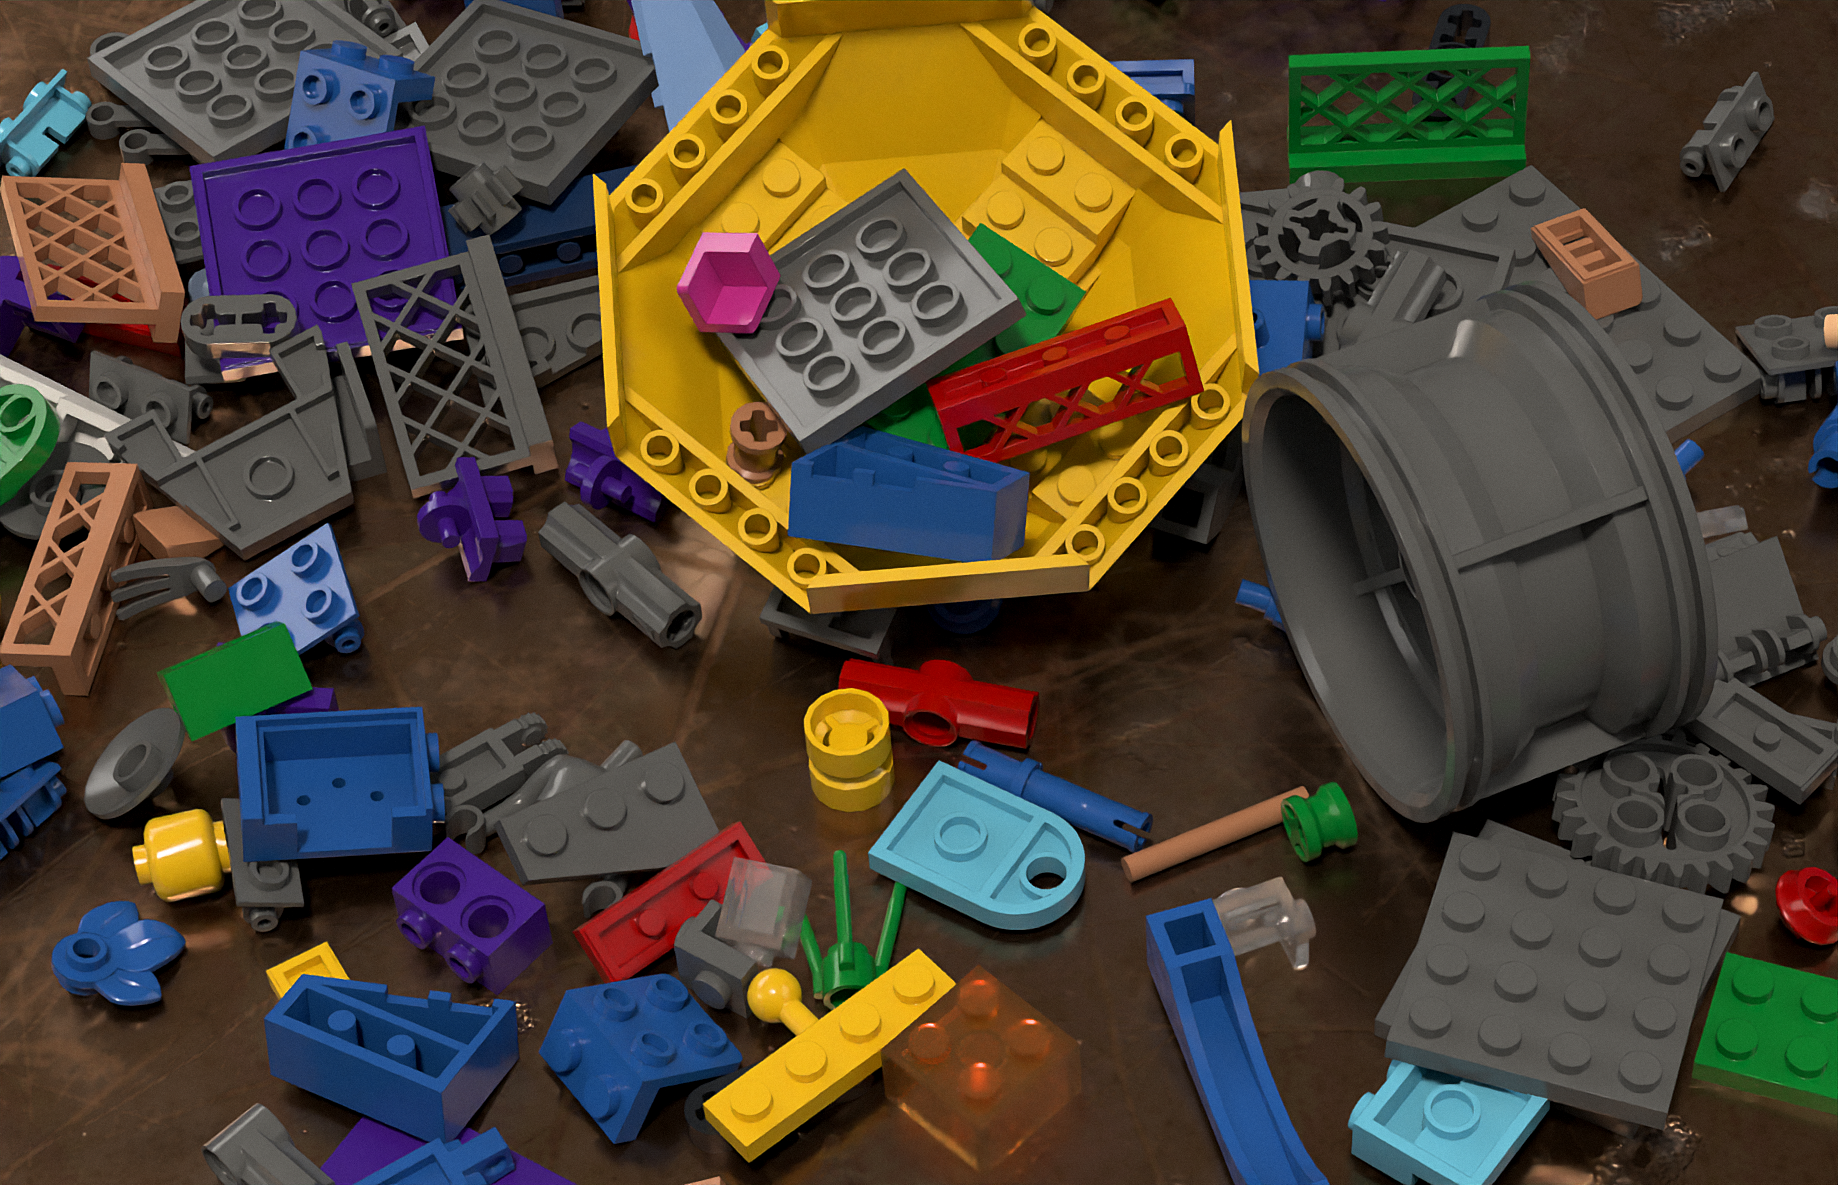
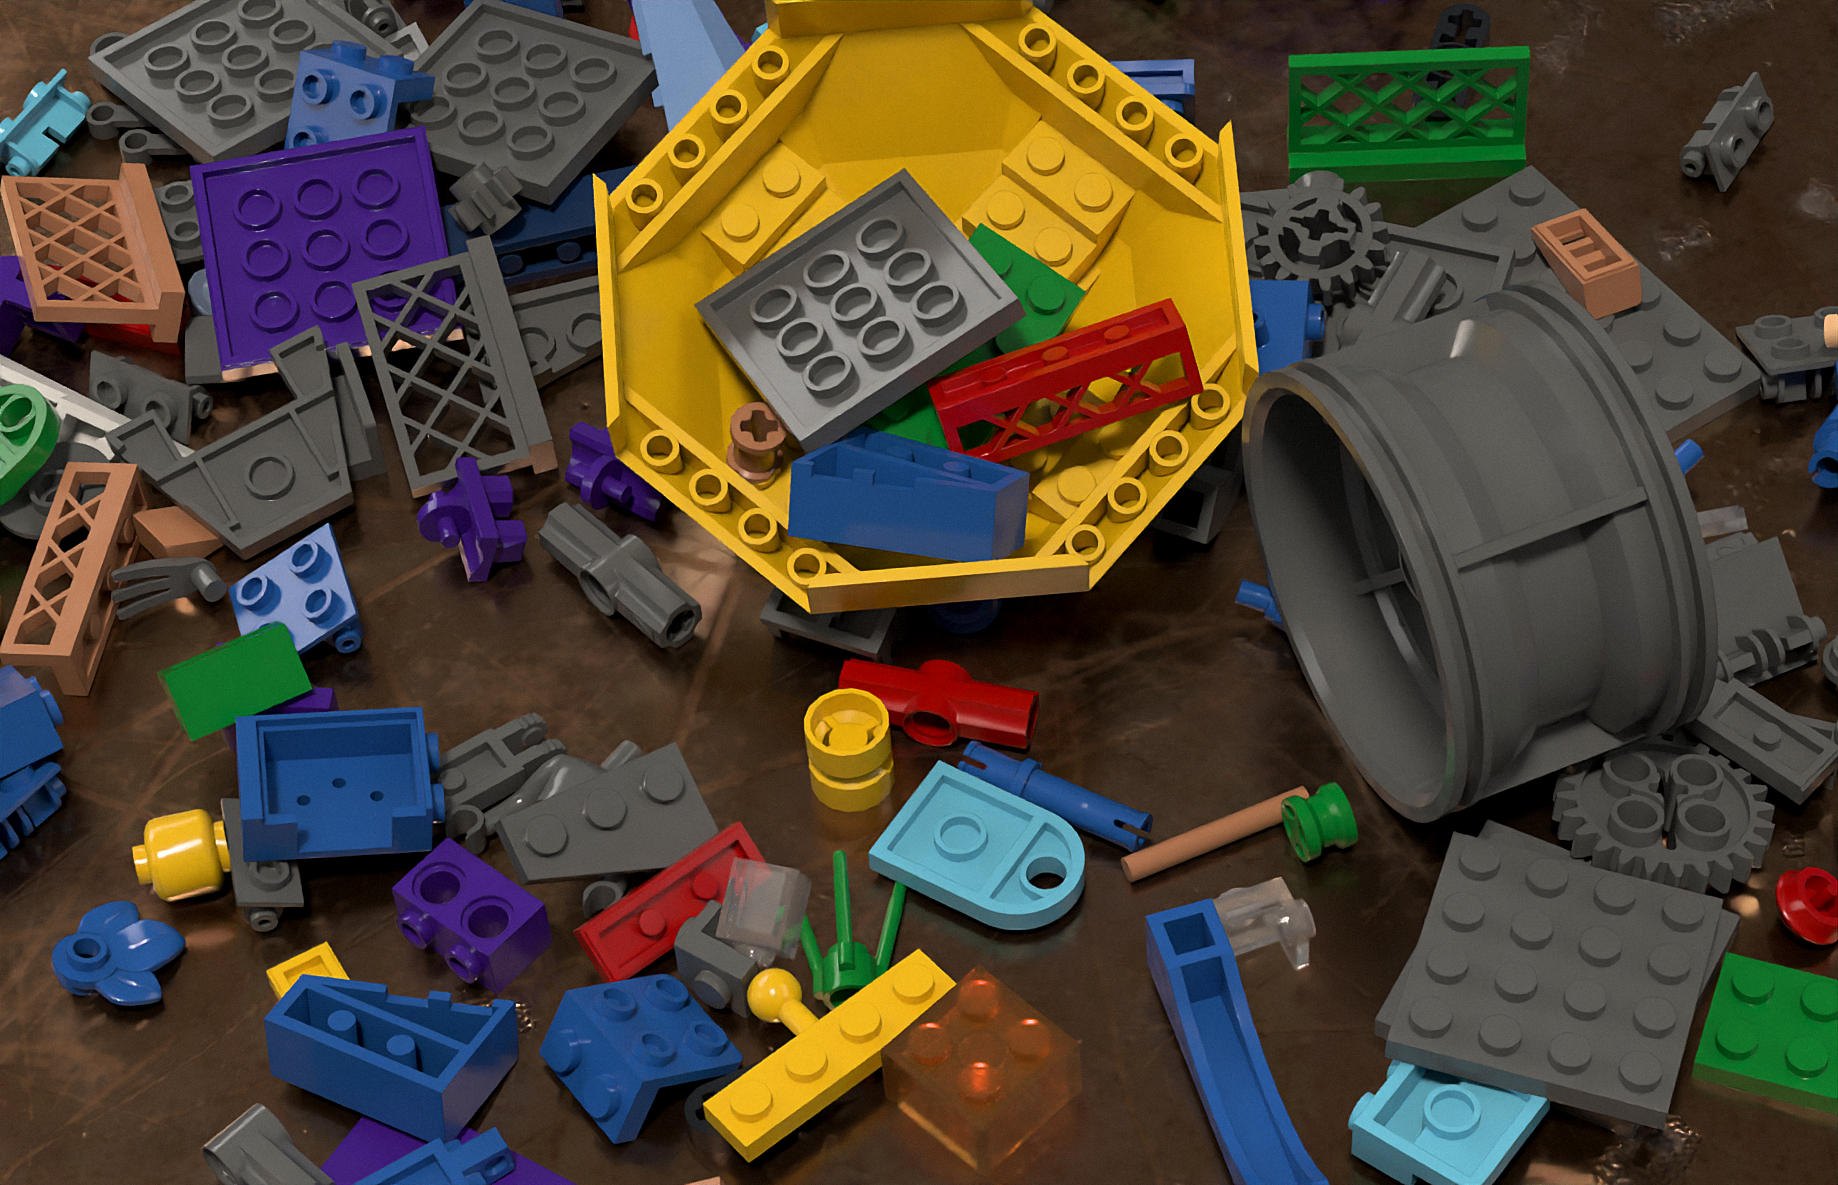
dark grey dish [84,708,185,819] -> none
dark grey beam [180,294,300,359] -> none
dark pink panel [677,232,781,333] -> none

